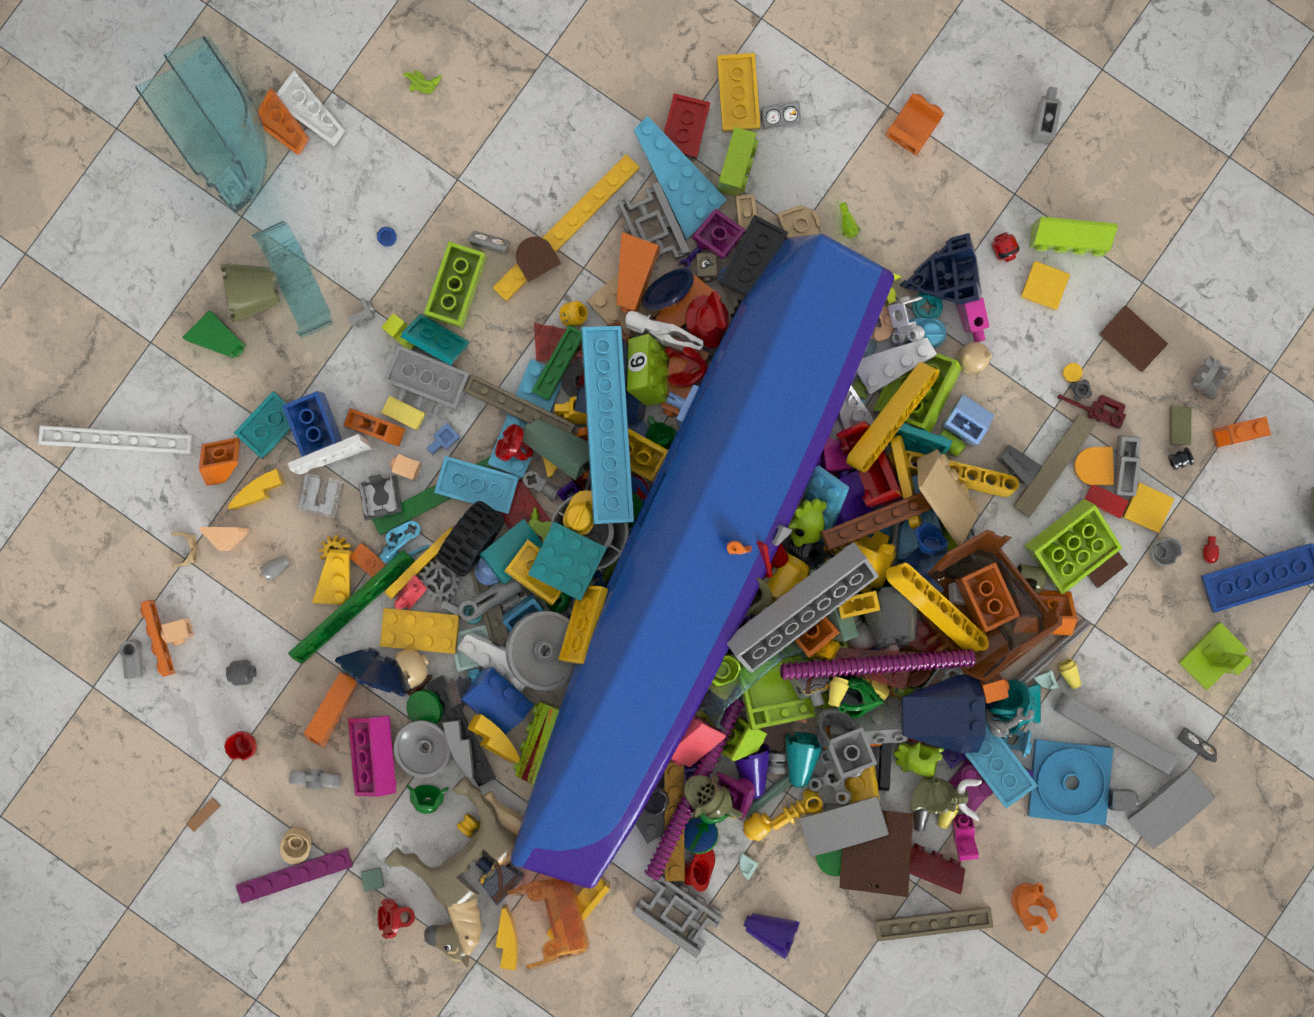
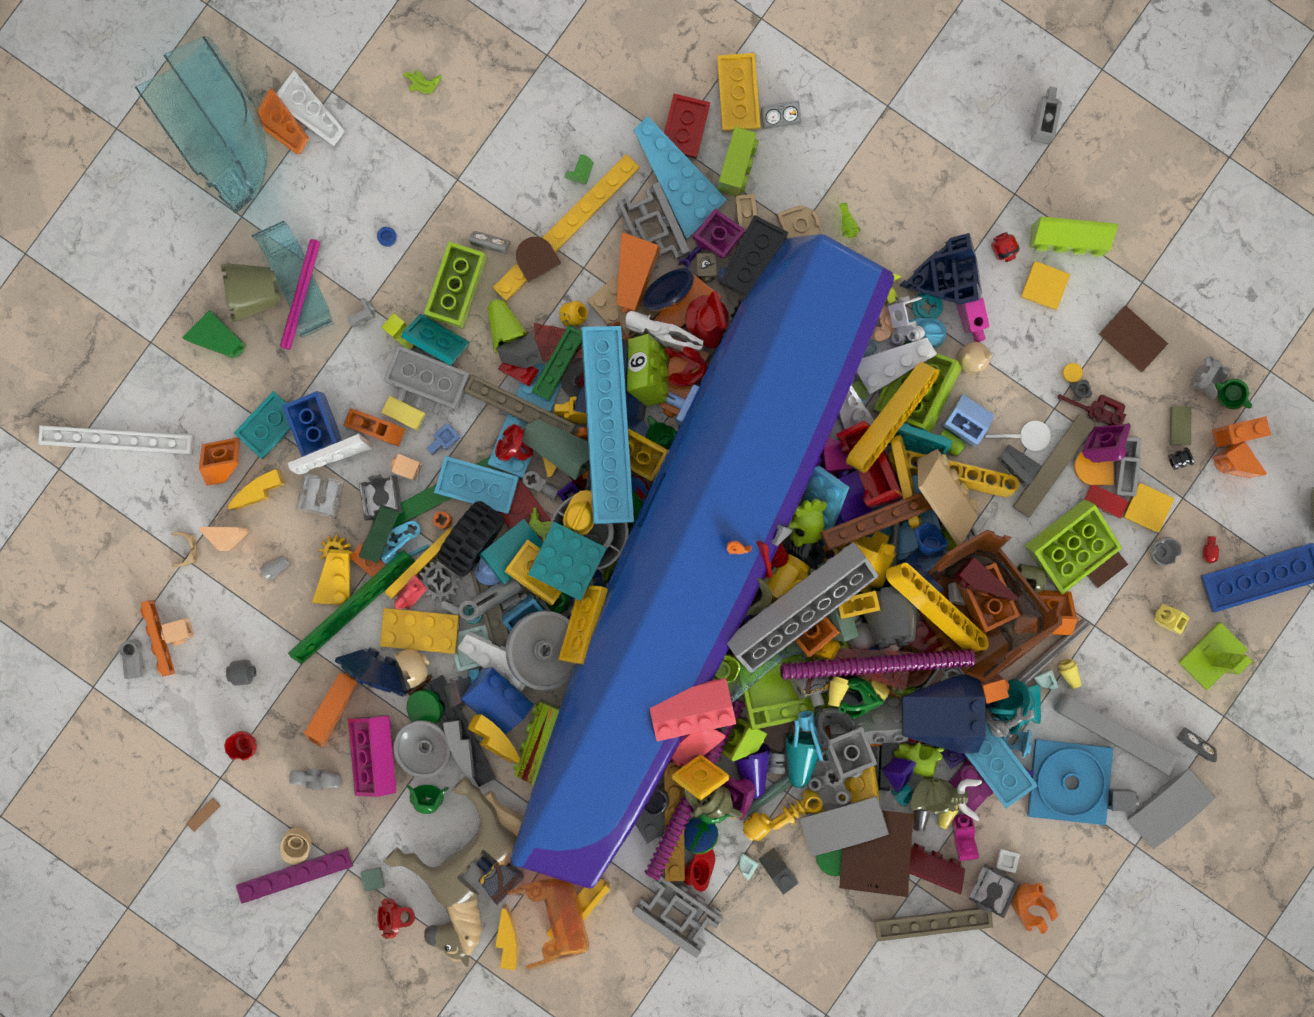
yellow wheel [456,813,480,838] -> none
dark purple cone [743,913,800,959] -> none
orange panel [885,93,945,156] -> none
none -> dark pink axle [280,239,320,350]
none -> dark green tile [359,504,399,563]
none -> orange bush [433,511,452,529]
none -> lime cone [487,299,529,354]
none -> dark grey slope [496,334,543,369]
none -> red plate [498,363,539,387]
none -> bright green tile [564,154,594,185]
none -> coral slope [650,678,736,741]
none -> yellow tile [672,754,729,801]
none -> dark grey slope [759,848,799,895]
none -> medium azure plant [793,711,823,761]
none -> dark purple slope [883,757,916,793]
none -> teal tile [891,784,914,807]
none -> dark red slope [954,557,1018,601]
none -> piece [969,864,1020,918]
none -> white piece [984,421,1051,451]
none -> white plate [995,848,1020,873]
none -> magenta slope [1082,423,1131,463]
none -> light yellow brick [1154,603,1190,635]
none -> orange slope [1212,441,1267,478]
none -> green hair [1215,378,1252,410]

